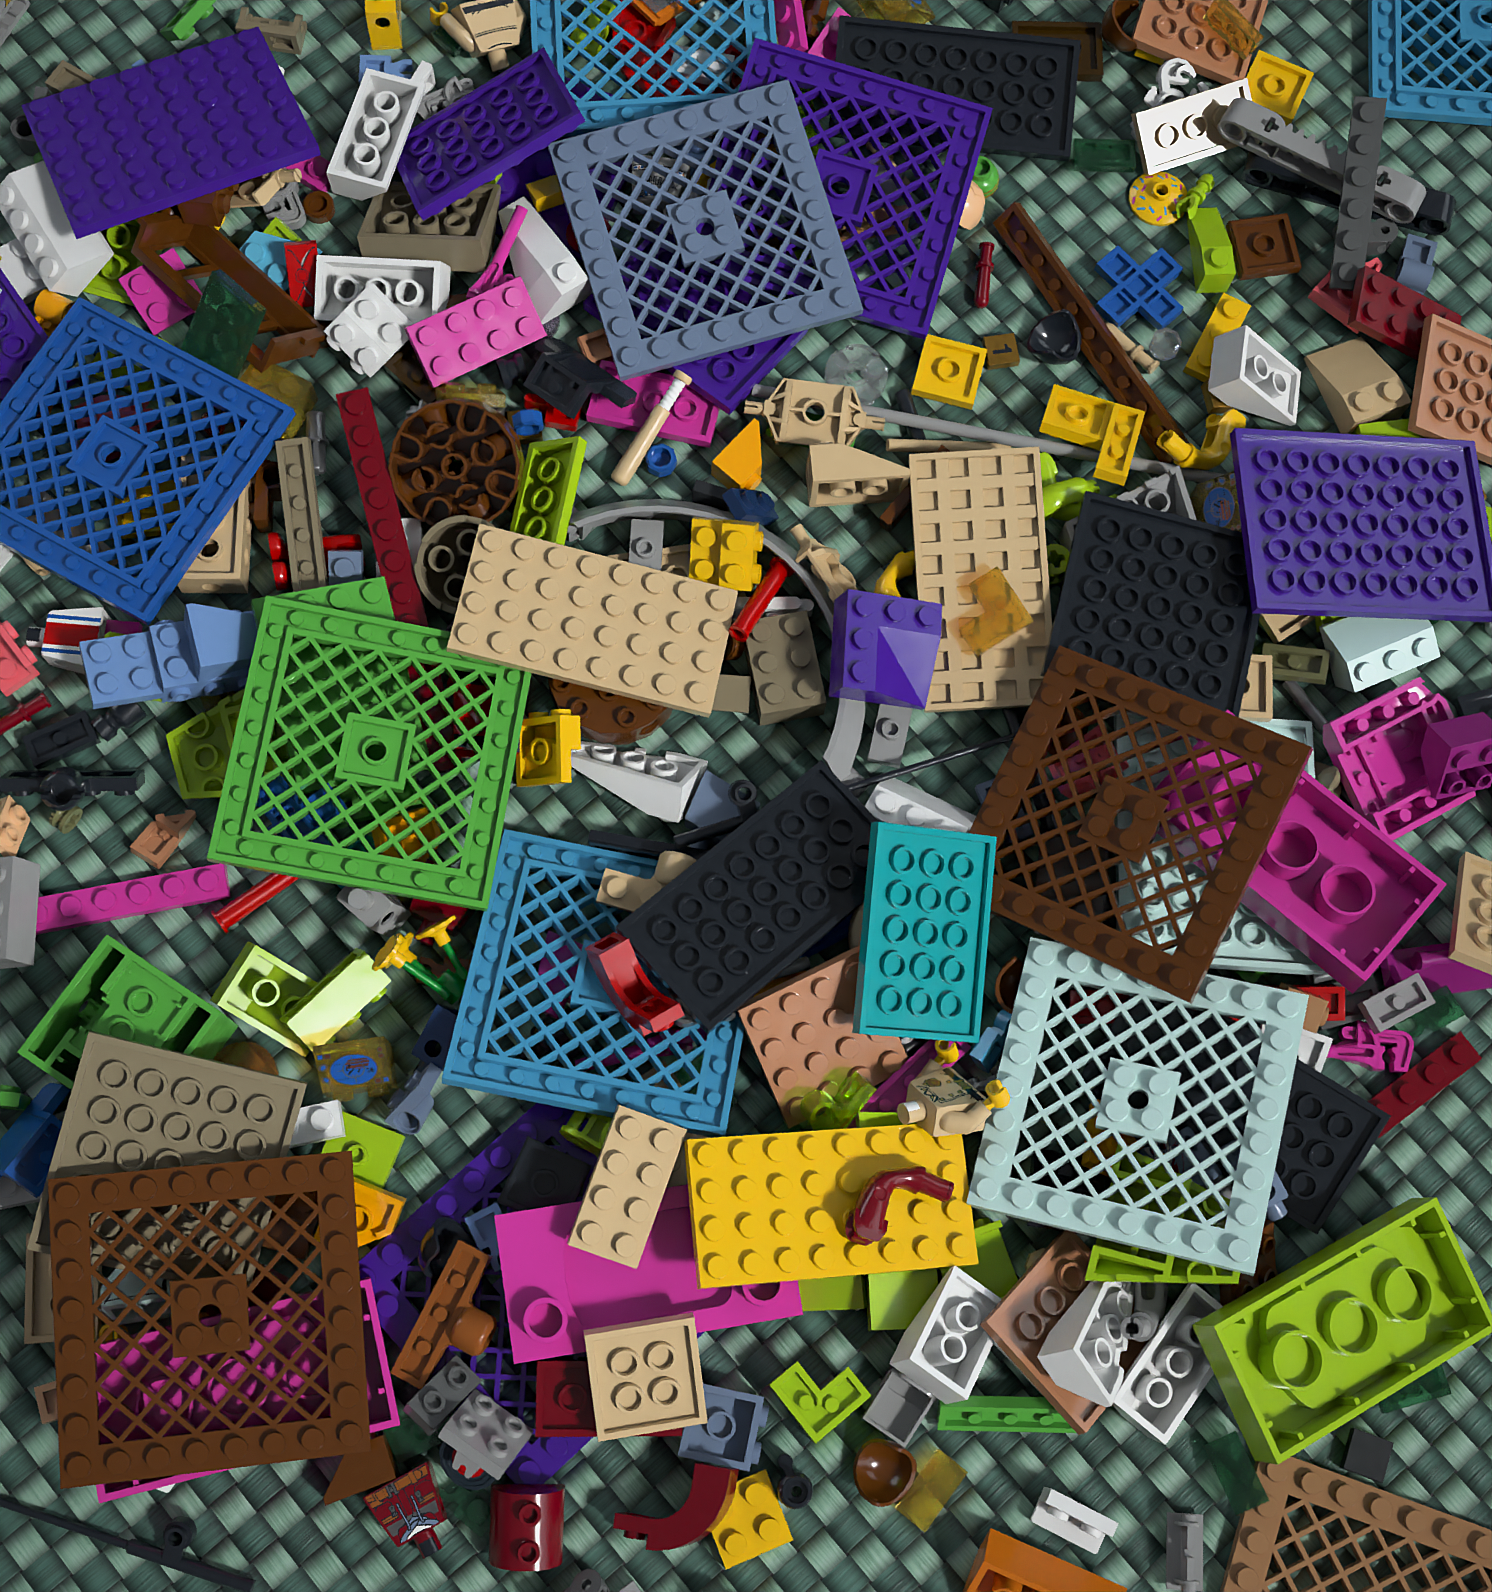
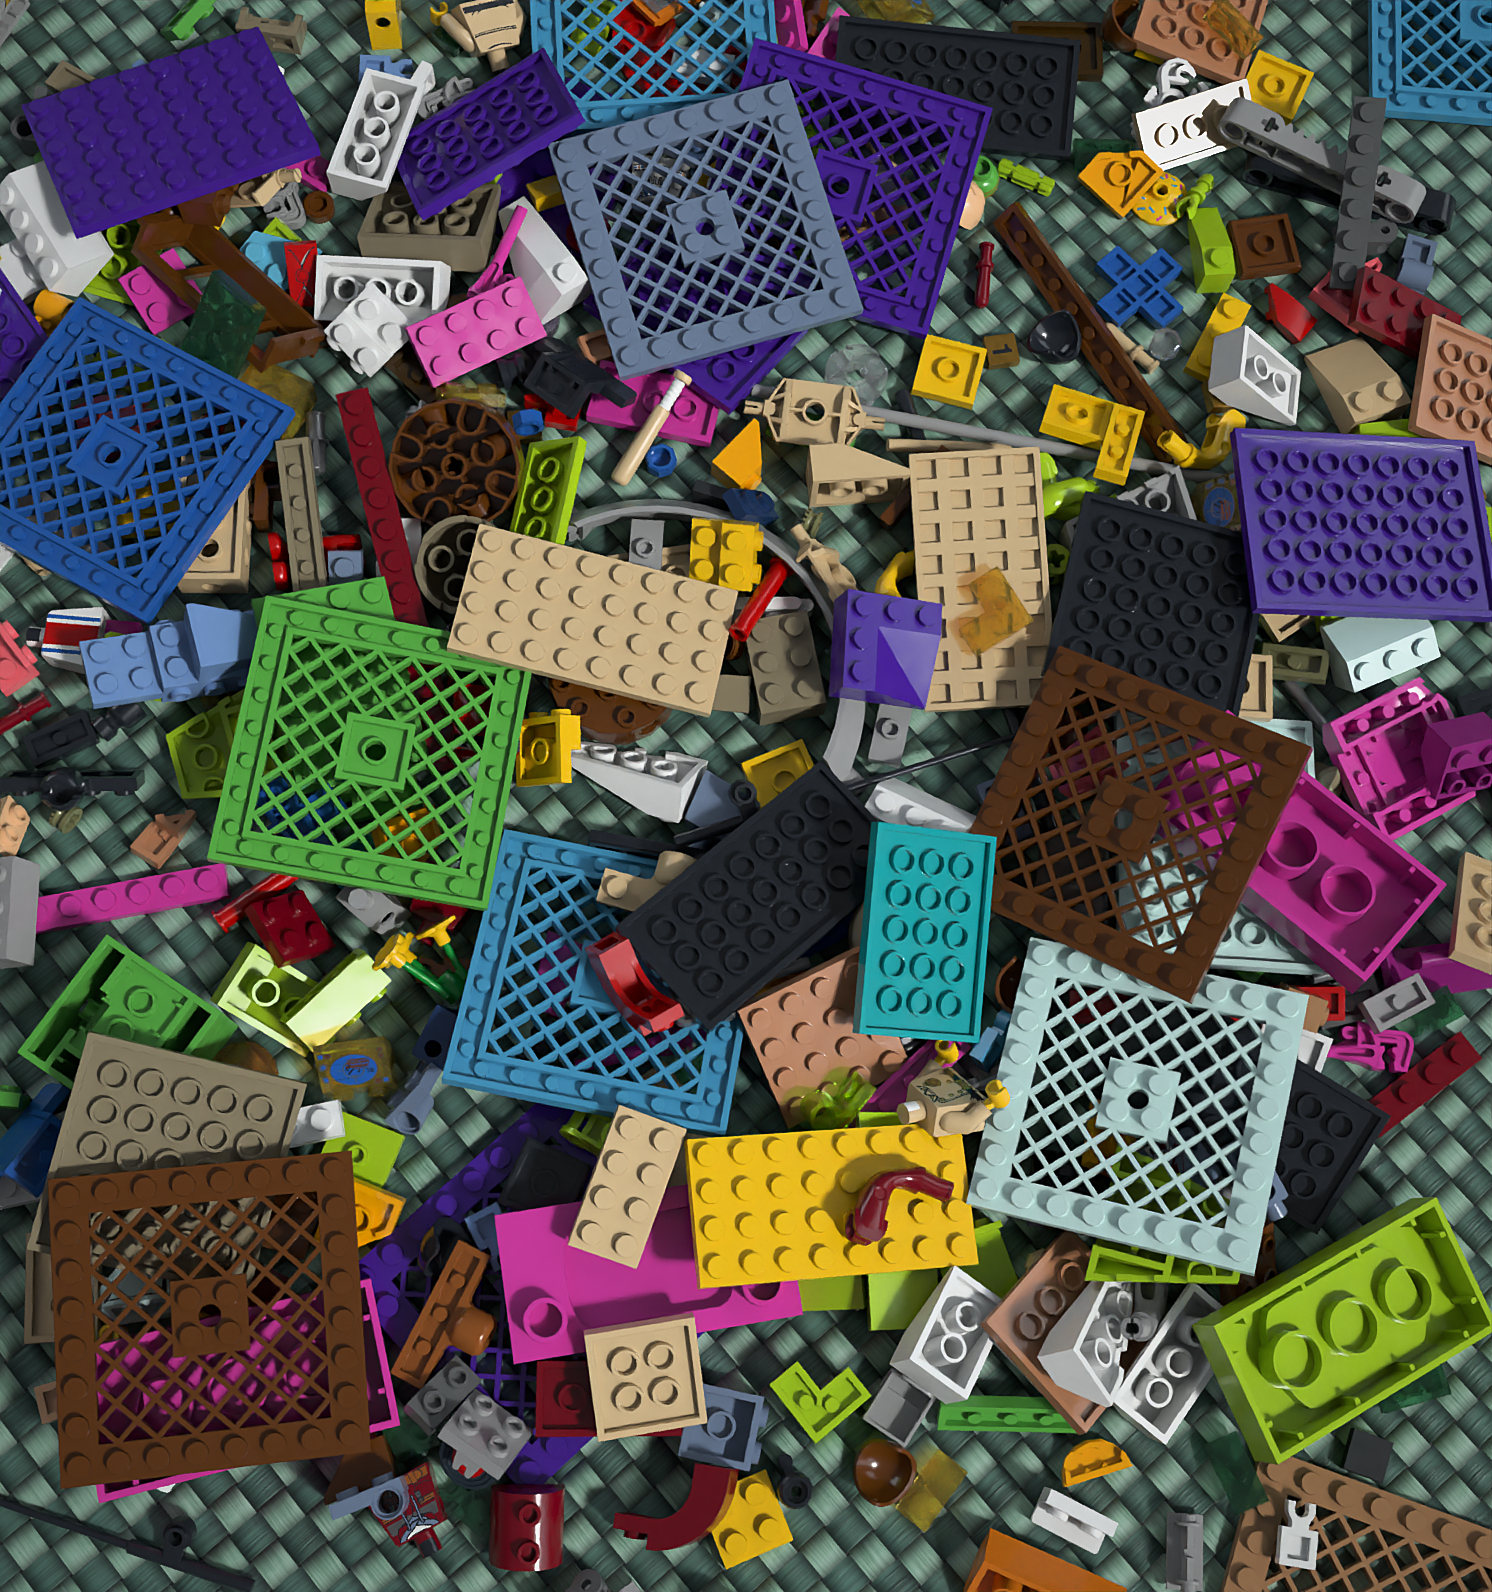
none -> dark red plate [245,890,336,969]
none -> sand blue plate [328,1471,409,1520]
none -> yellow plate [741,739,814,809]
none -> olive bush [801,507,824,539]
none -> lime axle [997,158,1055,196]
none -> light orange plate [1061,1439,1133,1487]
none -> light orange plate [1076,150,1164,220]
none -> red slope [1264,283,1318,345]
none -> white plate [1275,1499,1318,1570]

